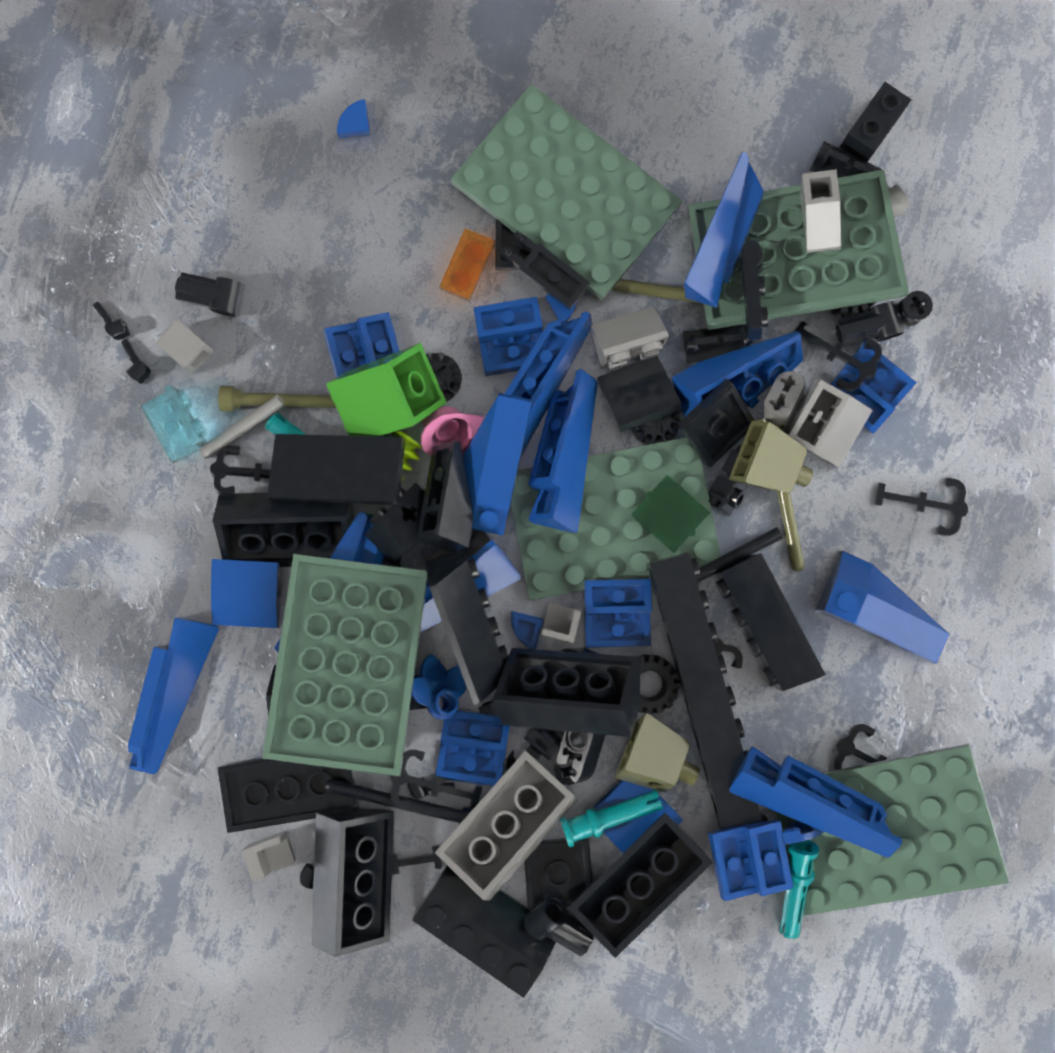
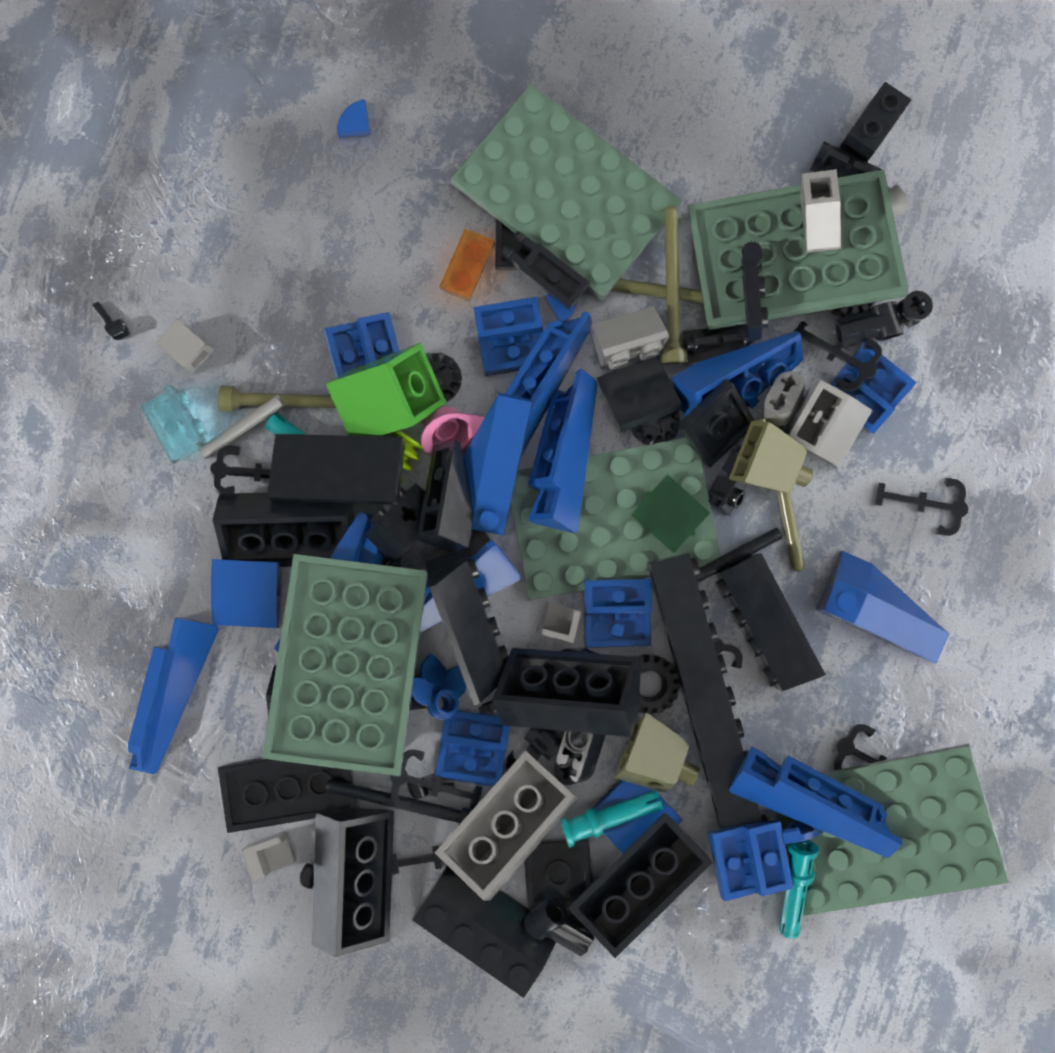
black hand [121,339,151,384] -> none
black piece [175,272,245,317] -> none
blue tile [511,611,543,649] -> none
blue wedge [684,151,764,308] -> none
none -> olive piece [661,206,688,364]

